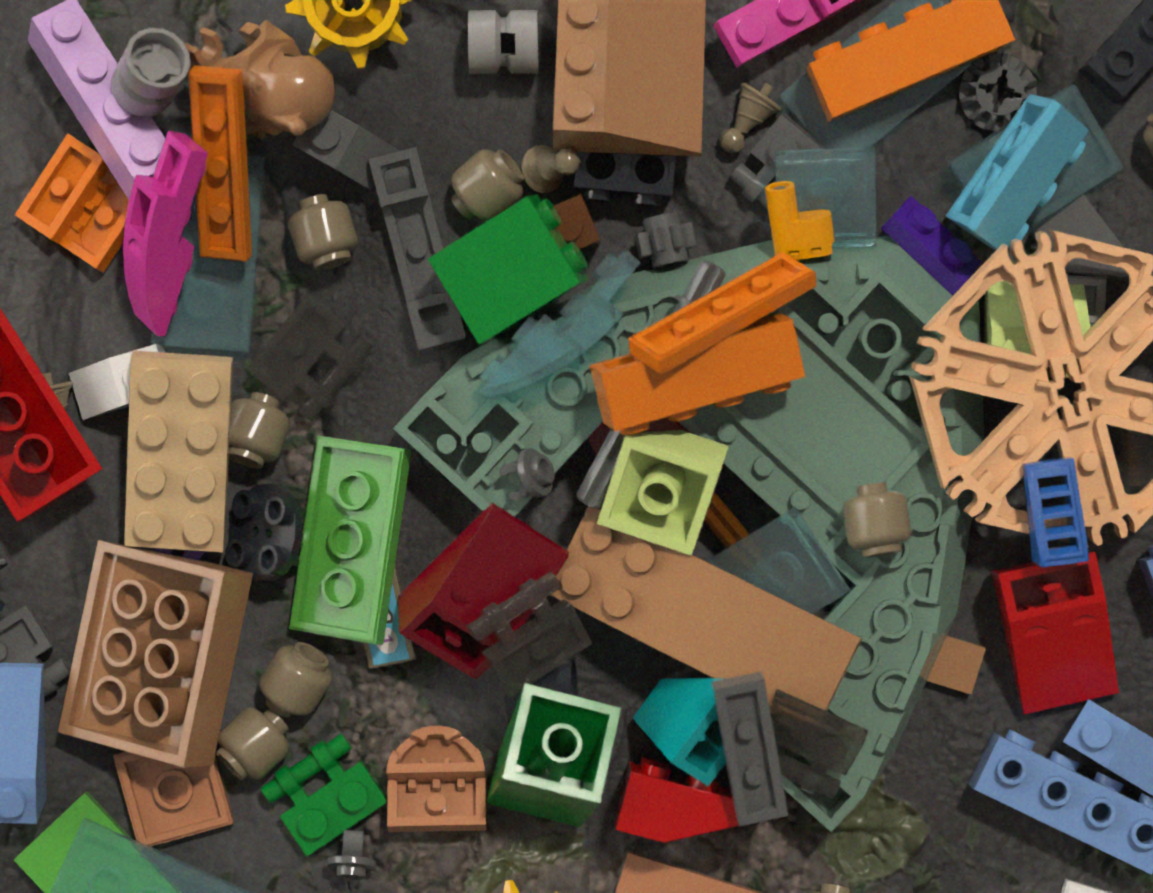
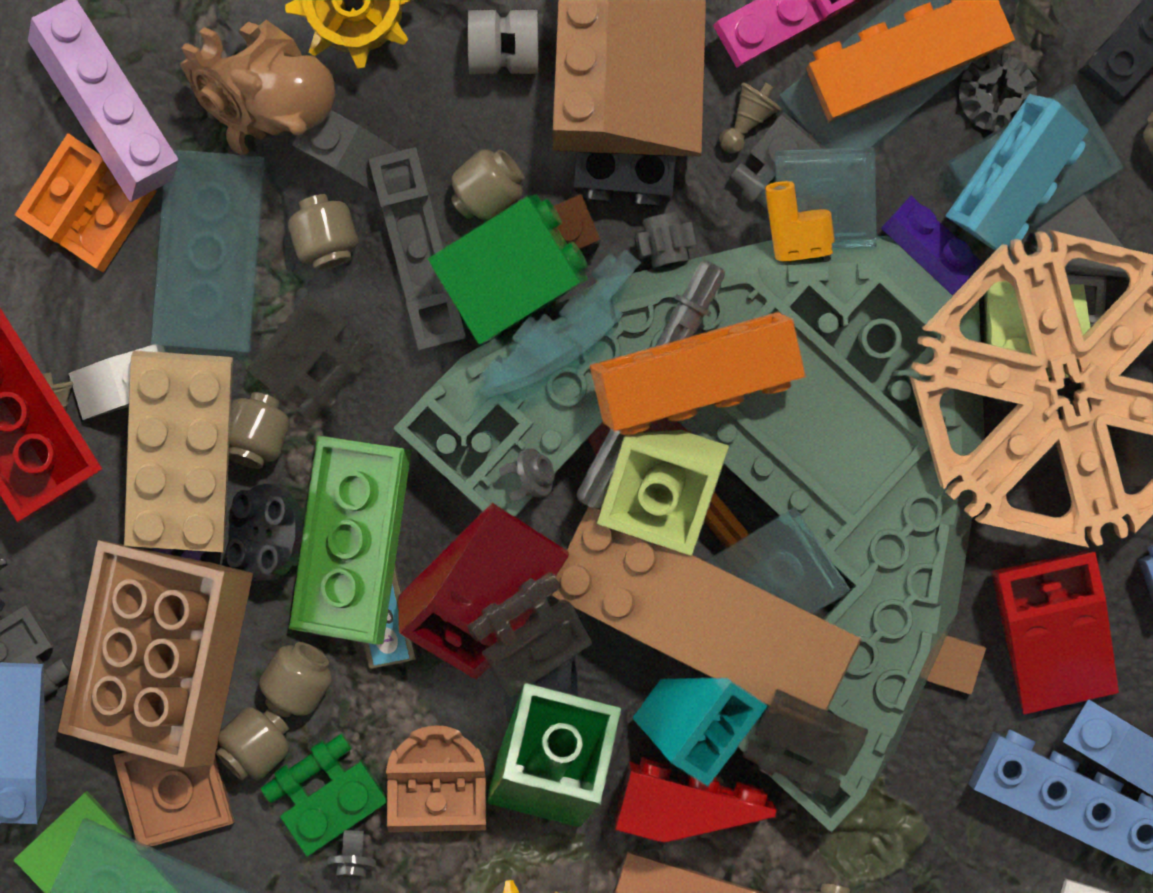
light grey wheel [111,28,190,117] -> none
dark pink slope [123,131,208,336] -> none
orange tile [188,65,252,262] -> none
dark tan piece [521,145,580,193] -> none
orange tile [628,252,817,375] -> none
dark grey plate [711,671,788,826] -> none
dark tan head [843,482,912,558] -> none
blue slope [1023,457,1089,567] -> none

